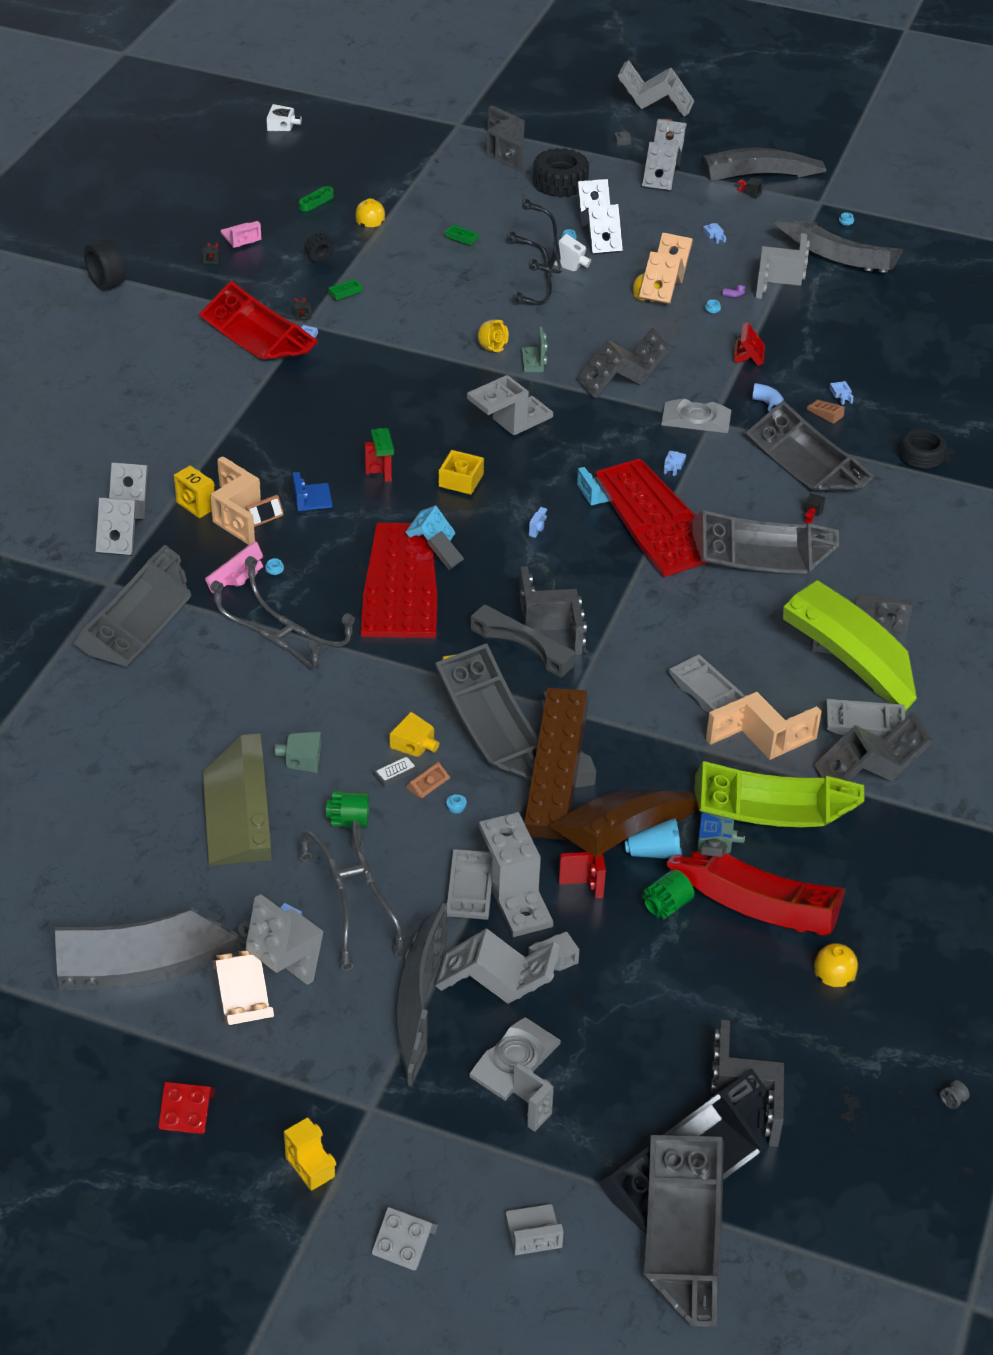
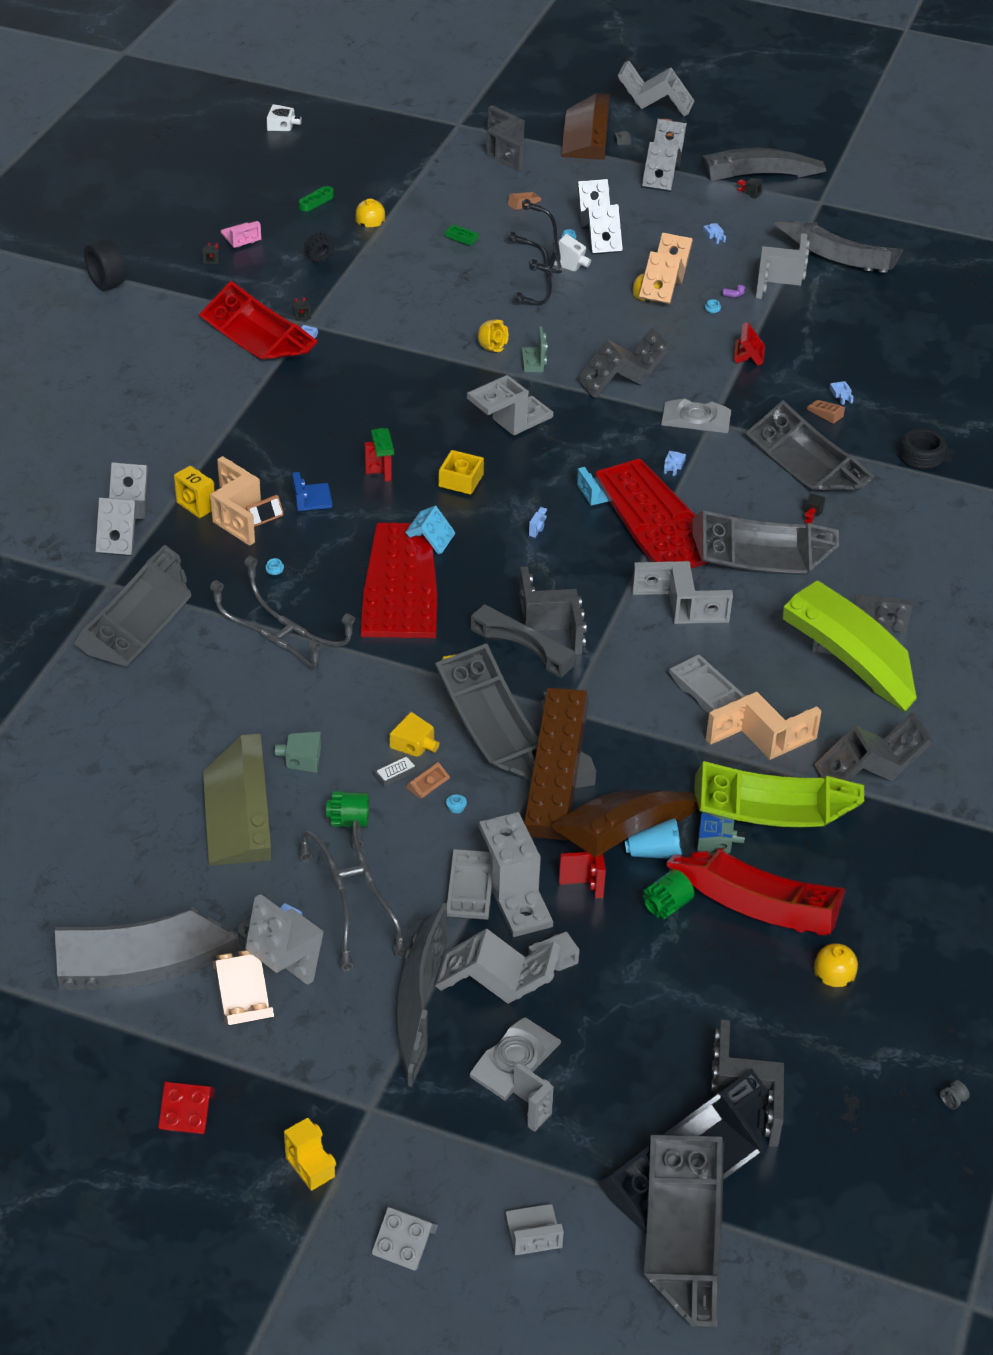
bright pink bracket [205,542,263,594] -> none
green plate [328,279,363,300] -> none
dark grey tile [427,531,464,570] -> none
black tyre [533,148,589,197] -> none
dark grey plate [701,839,726,857] -> none
light blue cylinder [752,383,784,412] -> none
light grey slope [826,699,905,738] -> none
medium azure plate [839,213,854,226] -> none
none -> nougat slope [508,192,541,210]
none -> reddish brown slope [562,93,610,160]
none -> light grey bracket [632,561,733,624]

